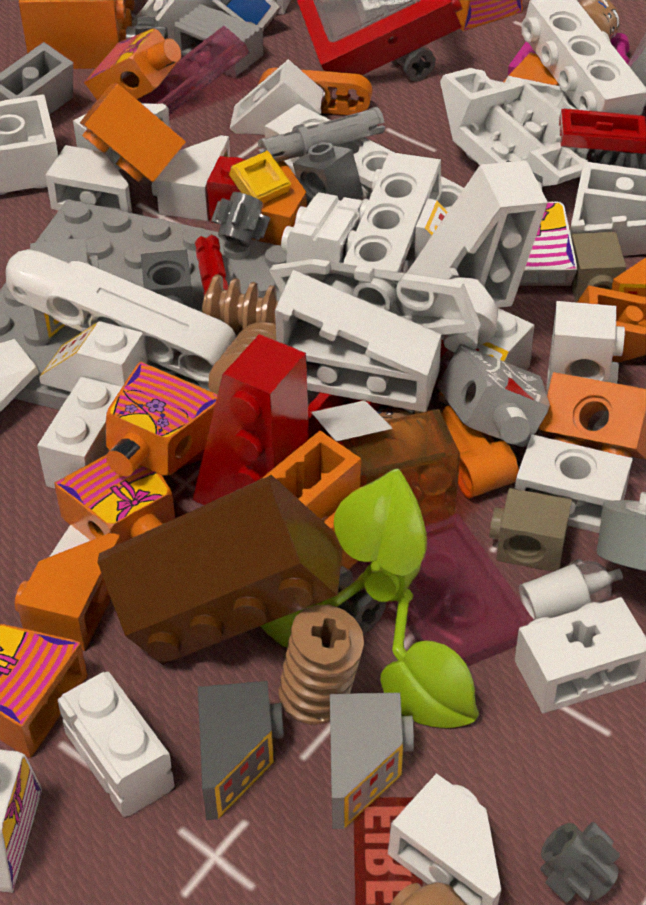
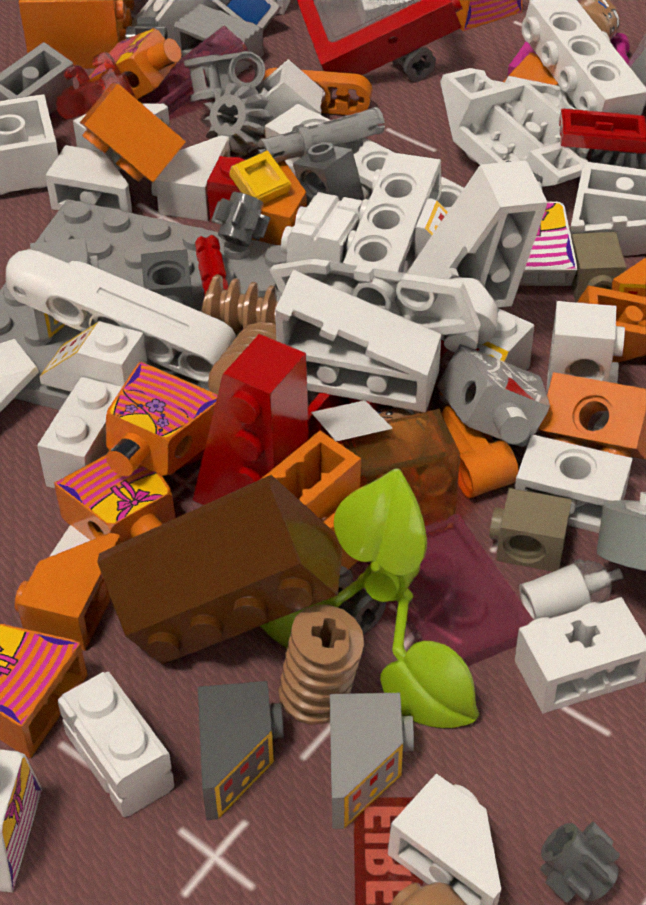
none -> clear red piece [56,52,137,120]
none -> light grey piece [184,51,265,102]
none -> light grey gear [201,82,274,154]

